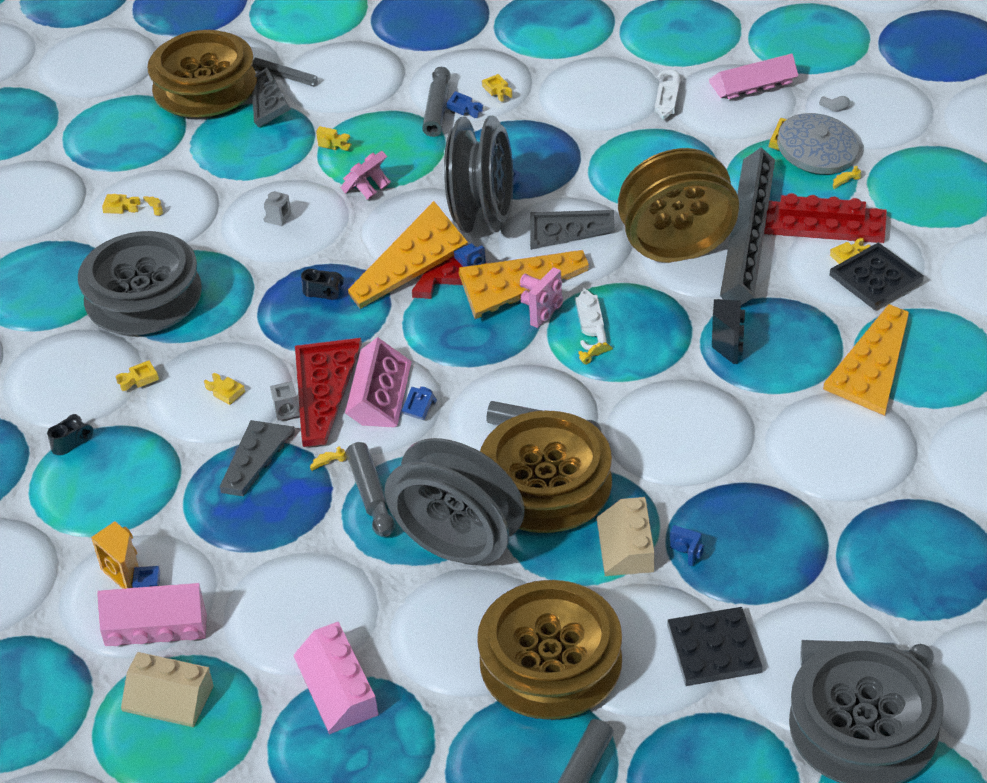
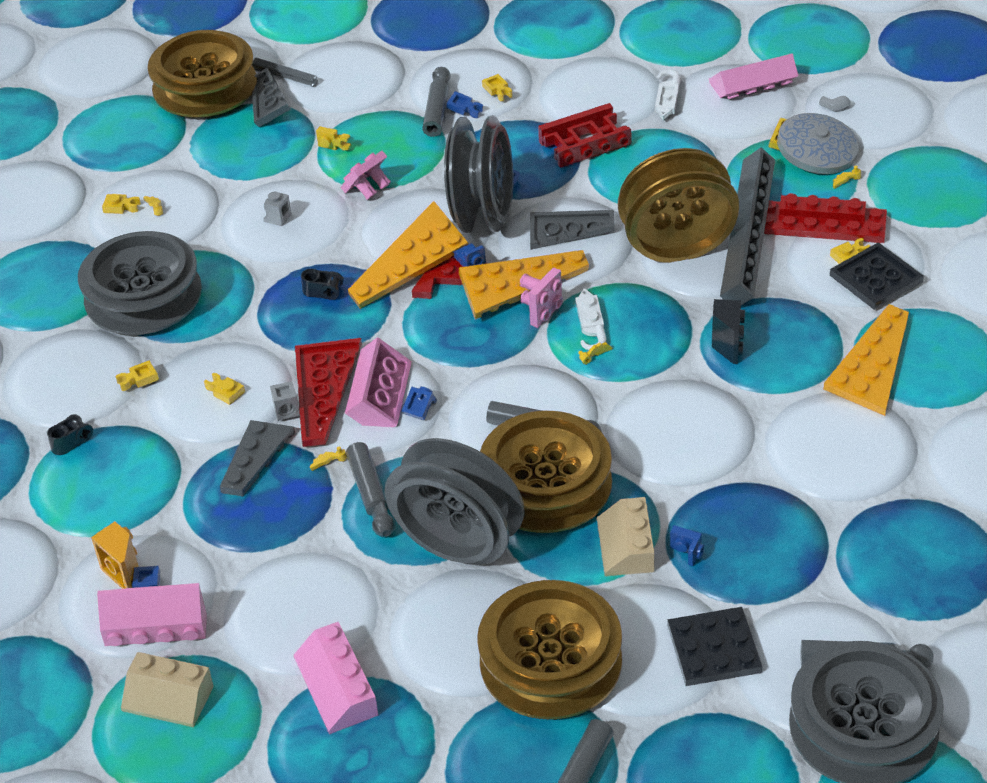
none -> red fence [538,103,632,168]

